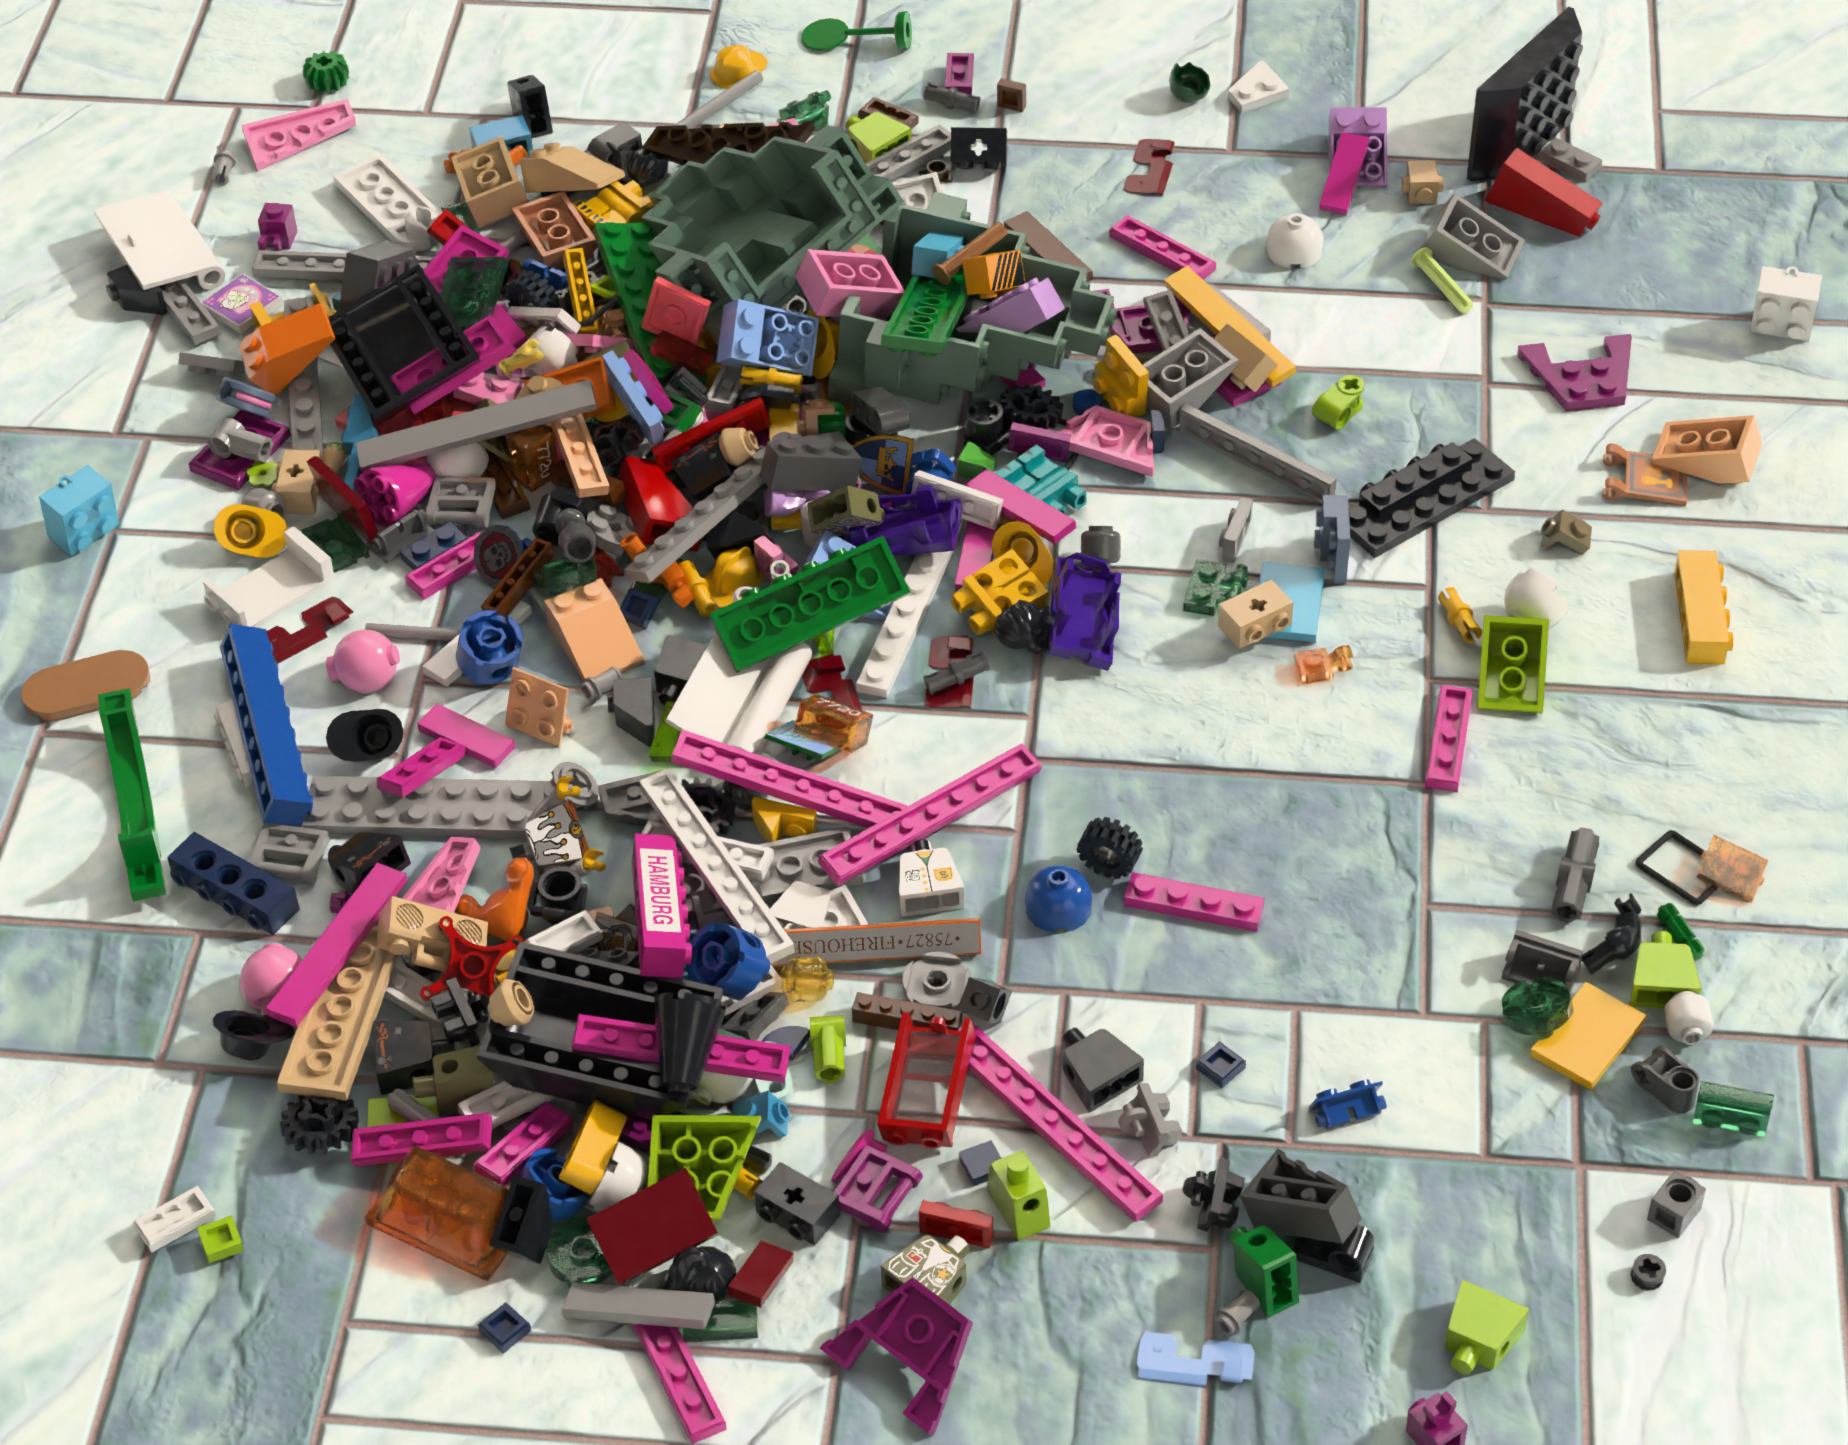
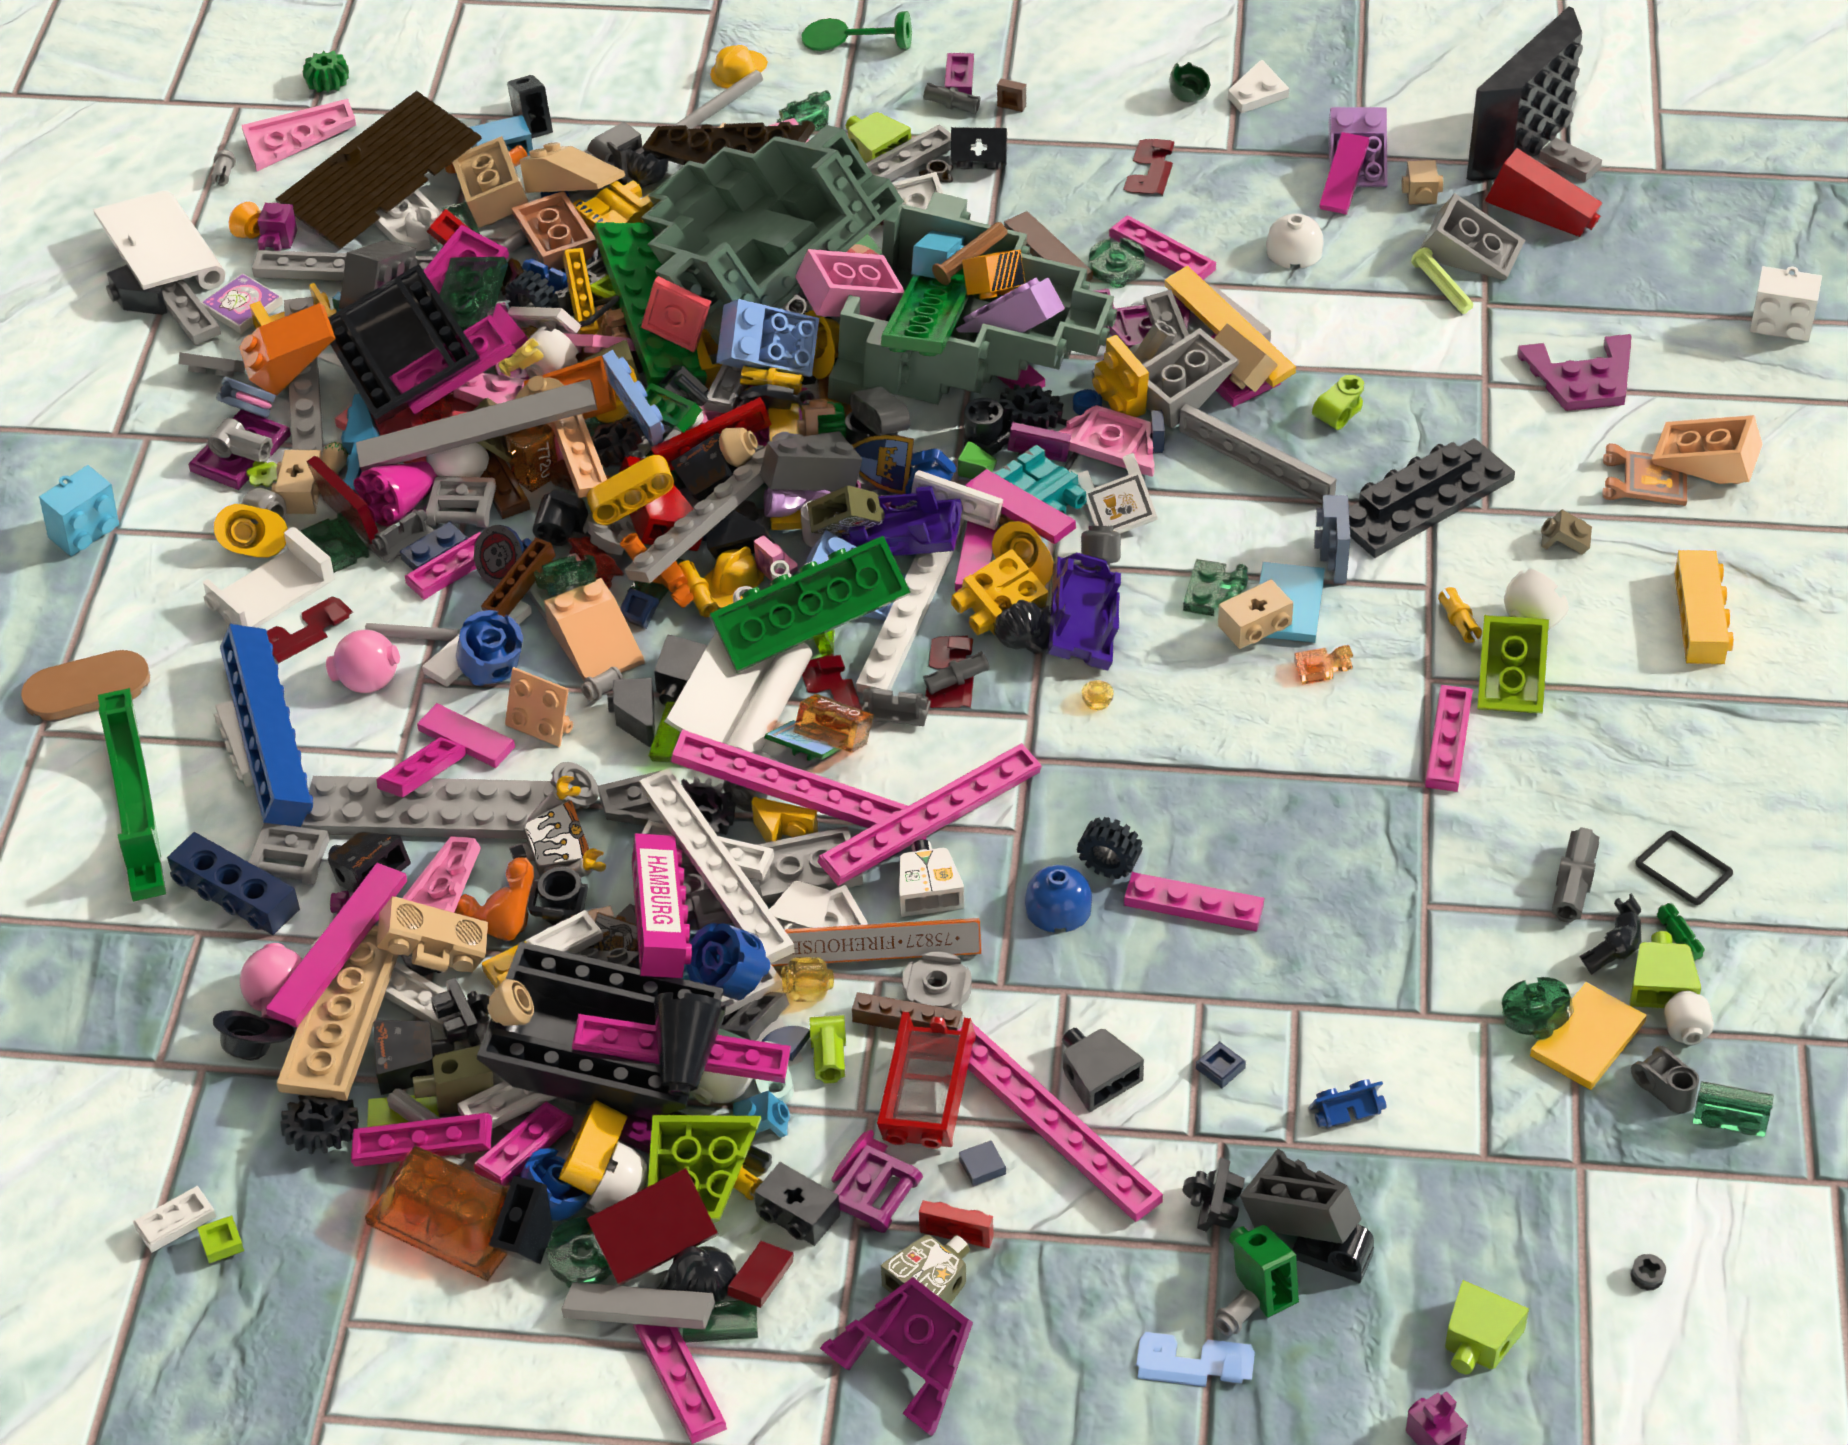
black piece [326,709,404,762] -> none
red piece [419,916,523,1001] -> none
dark blue tile [478,1302,531,1354] -> none
dark grey piece [554,508,596,563] -> none
dark pink tile [623,349,673,415] -> none
clear red plate [649,330,716,377] -> none
reddish brown plate [858,97,919,130] -> none
black brick [957,977,1012,1023] -> none
lime torso [987,1151,1050,1241] -> none
light grey hips [1118,1083,1182,1156] -> none
light grey plate [1219,497,1253,563] -> none
dark grey hinge [1501,930,1583,1000] -> none
dark grey brick [1647,1170,1706,1238] -> none
clear orange piece [1696,835,1768,902] -> none
none -> light orange cone [228,202,261,239]
none -> dark brown door [275,90,482,250]
none -> yellow beam [587,455,674,525]
none -> dark grey hinge [861,687,931,726]
none -> white flag [1077,453,1158,534]
none -> clear yellow plate [1082,680,1114,710]
none -> clear green plate [1088,238,1146,288]
none -> light grey piece [1129,320,1177,364]

